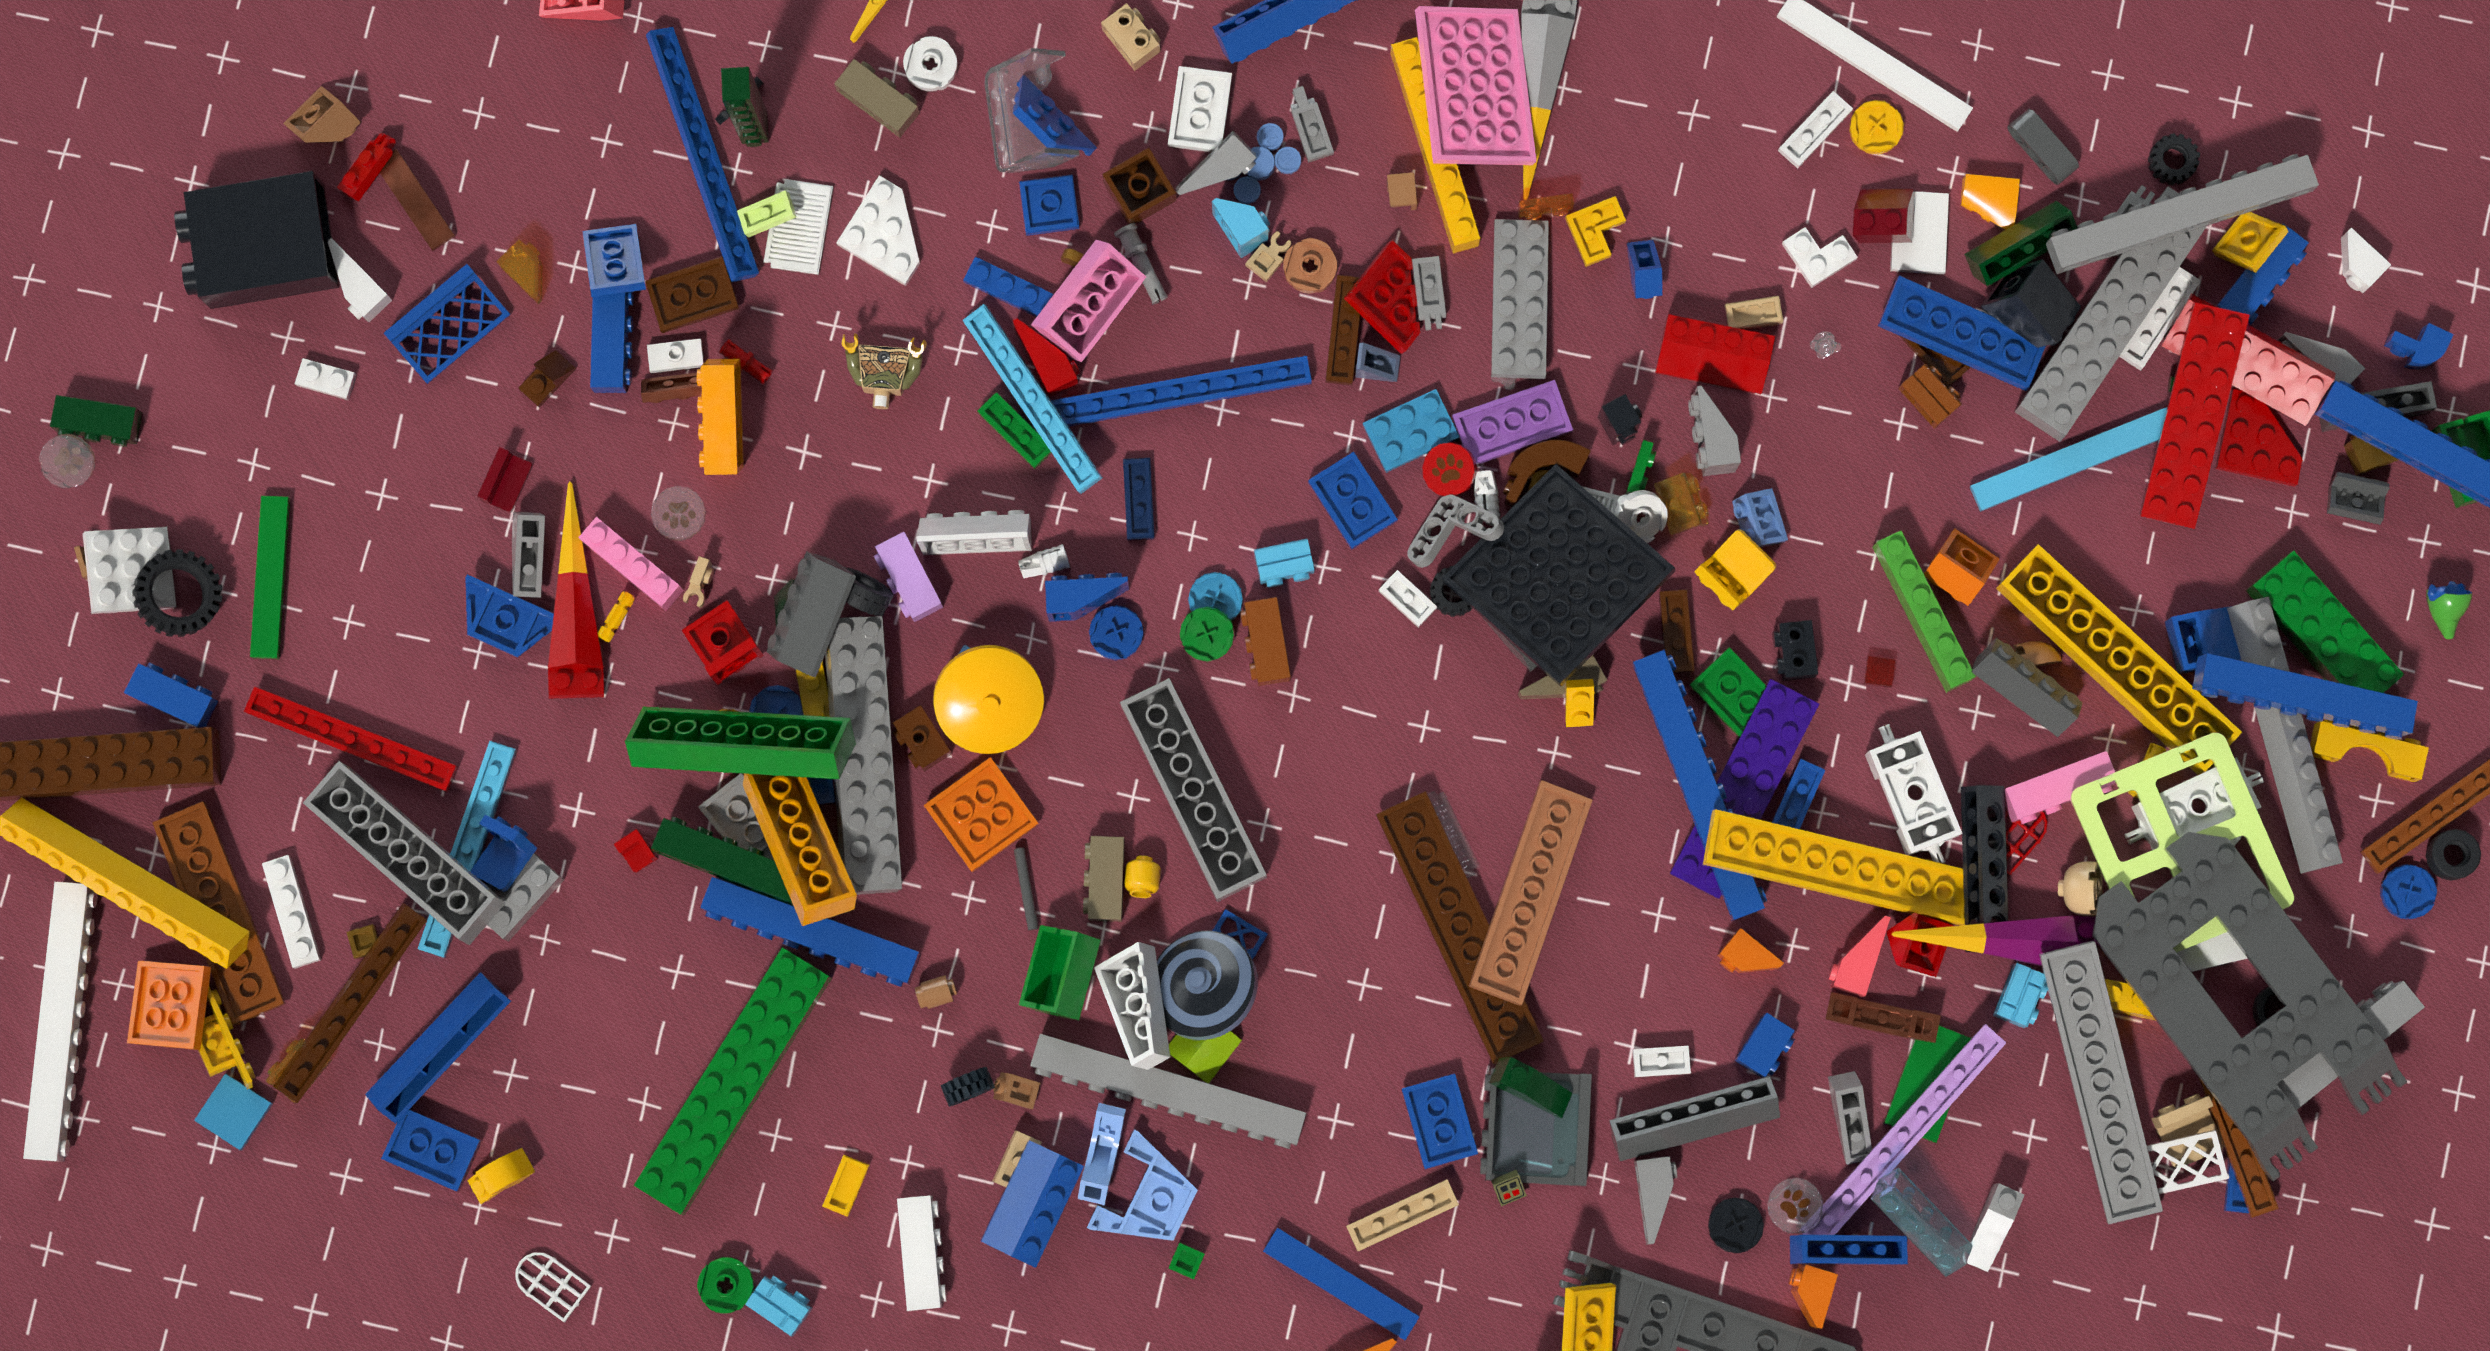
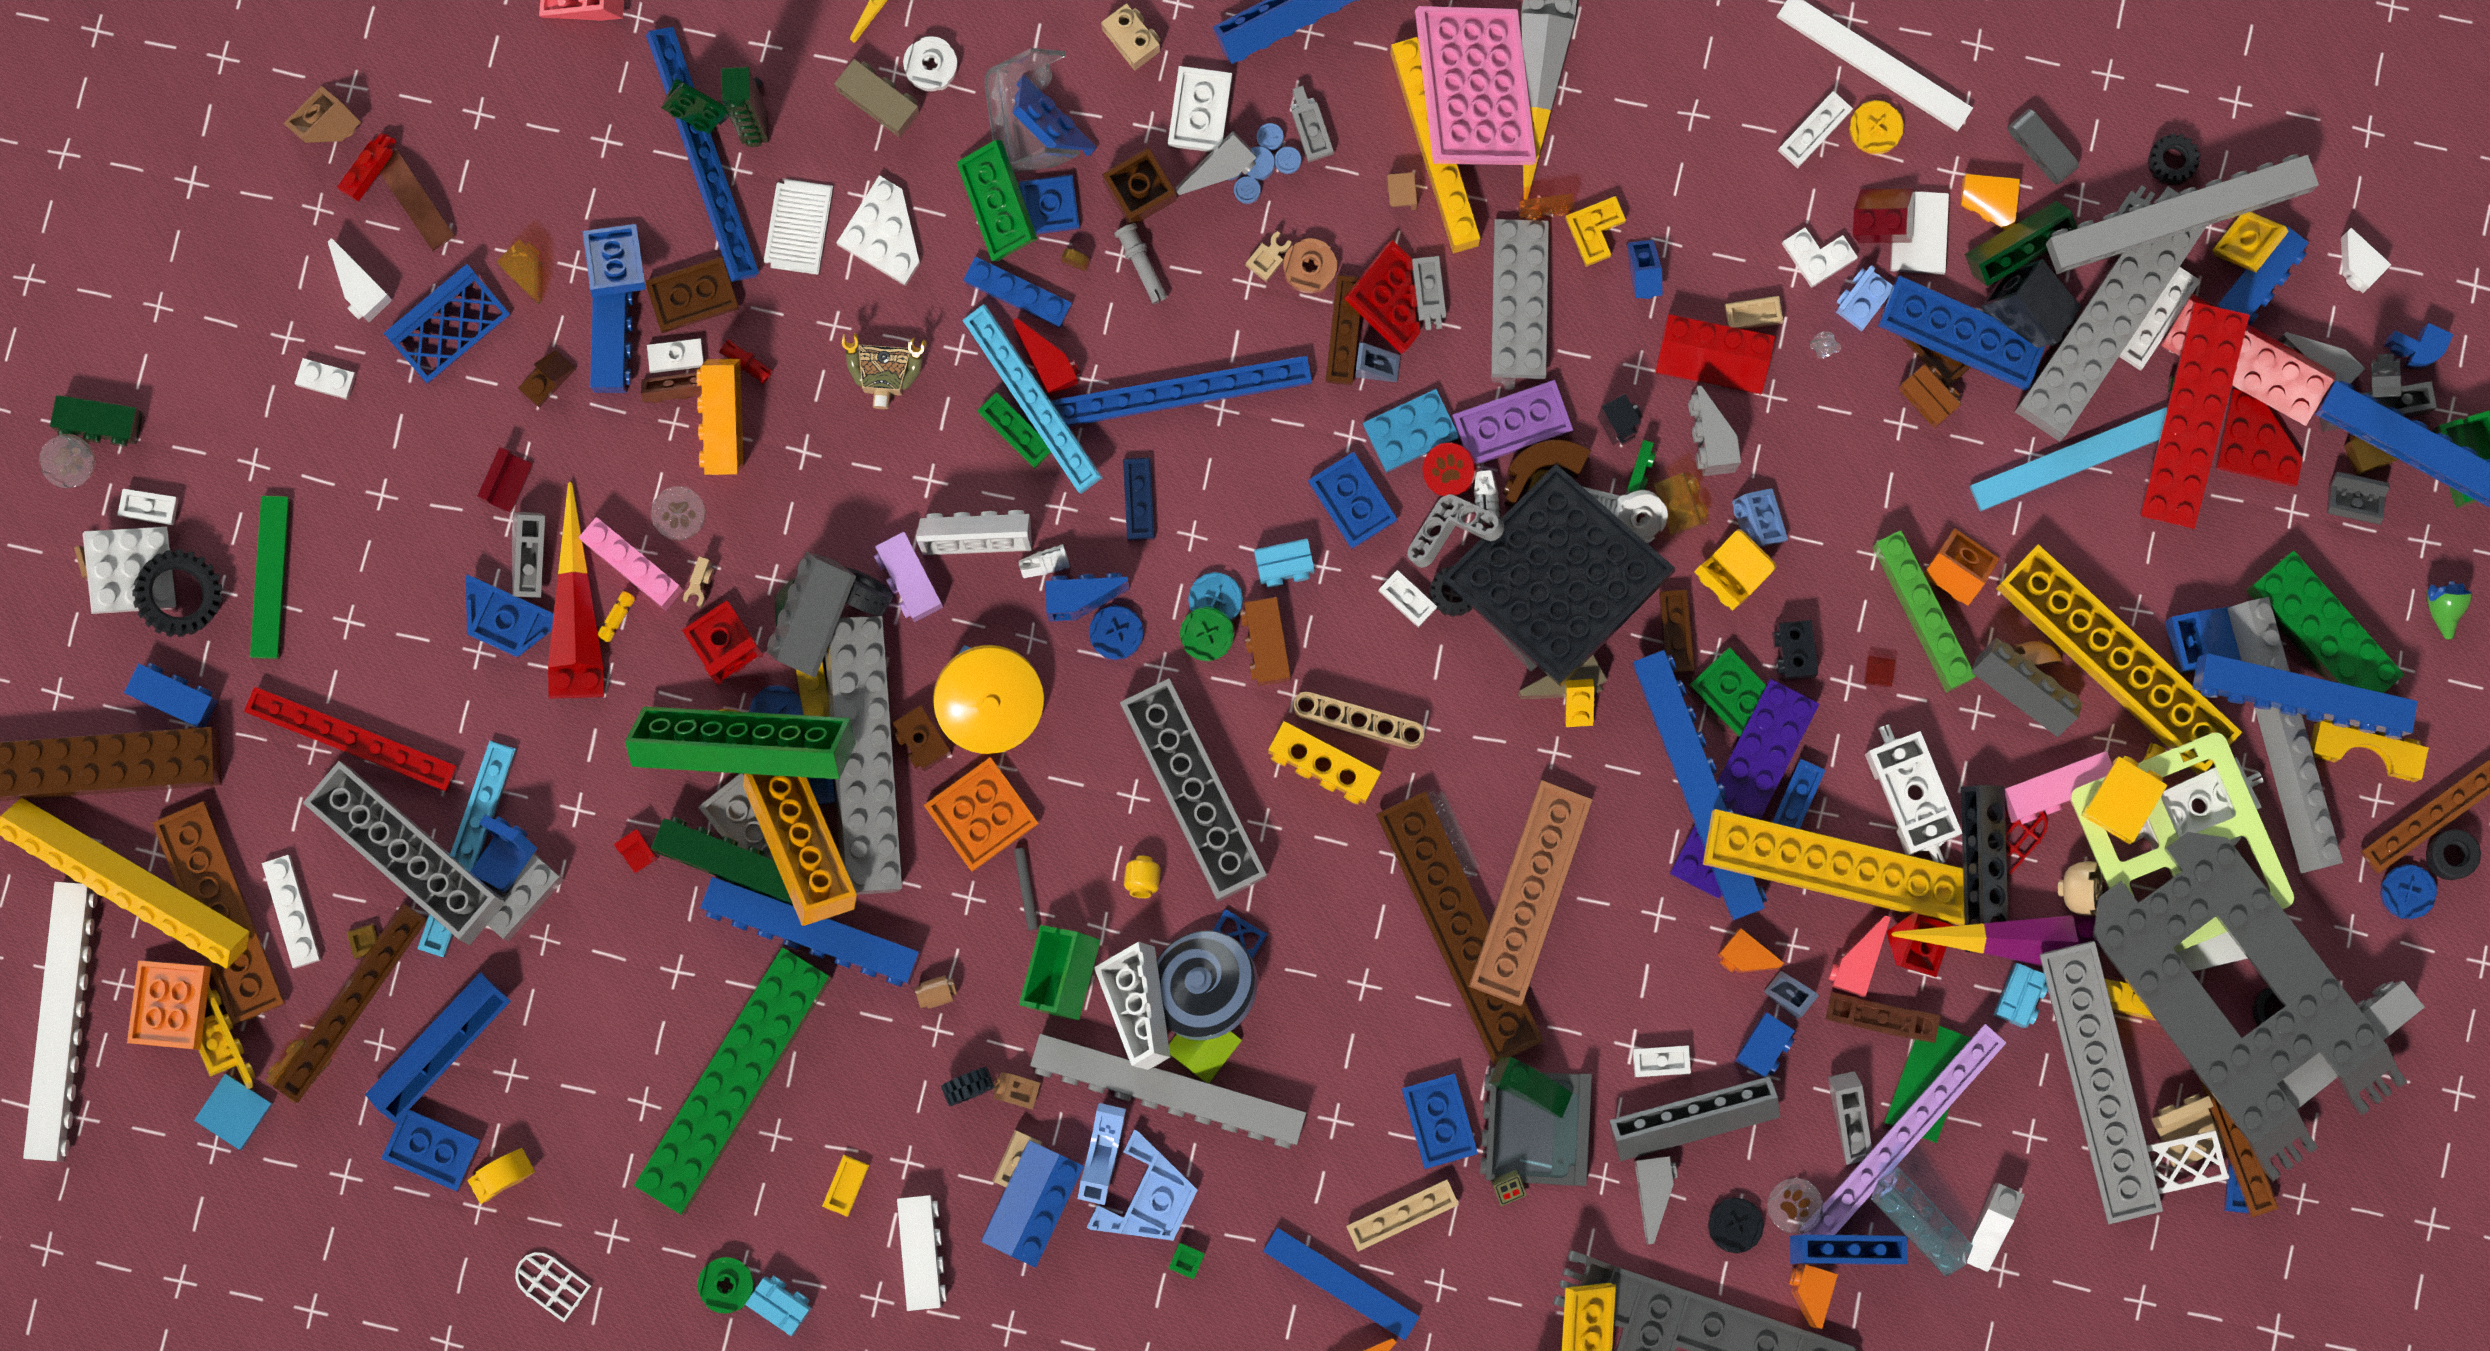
black brick [174,171,339,309] -> none
yellowish green plate [737,190,797,238] -> none
bright pink brick [1031,240,1146,362] -> none
dark tan brick [1083,836,1125,922] -> none
medium azure slope [1212,198,1270,258] -> none
none -> white plate [118,489,179,525]
none -> dark green bracket [661,79,728,134]
none -> green plate [956,140,1038,261]
none -> yellow brick [1268,721,1381,805]
none -> tan beam [1294,692,1424,749]
none -> sand blue slope [1764,971,1819,1019]
none -> light blue bracket [1836,265,1893,331]
none -> yellow panel [2081,756,2167,844]
none -> dark grey slope [2372,353,2401,397]

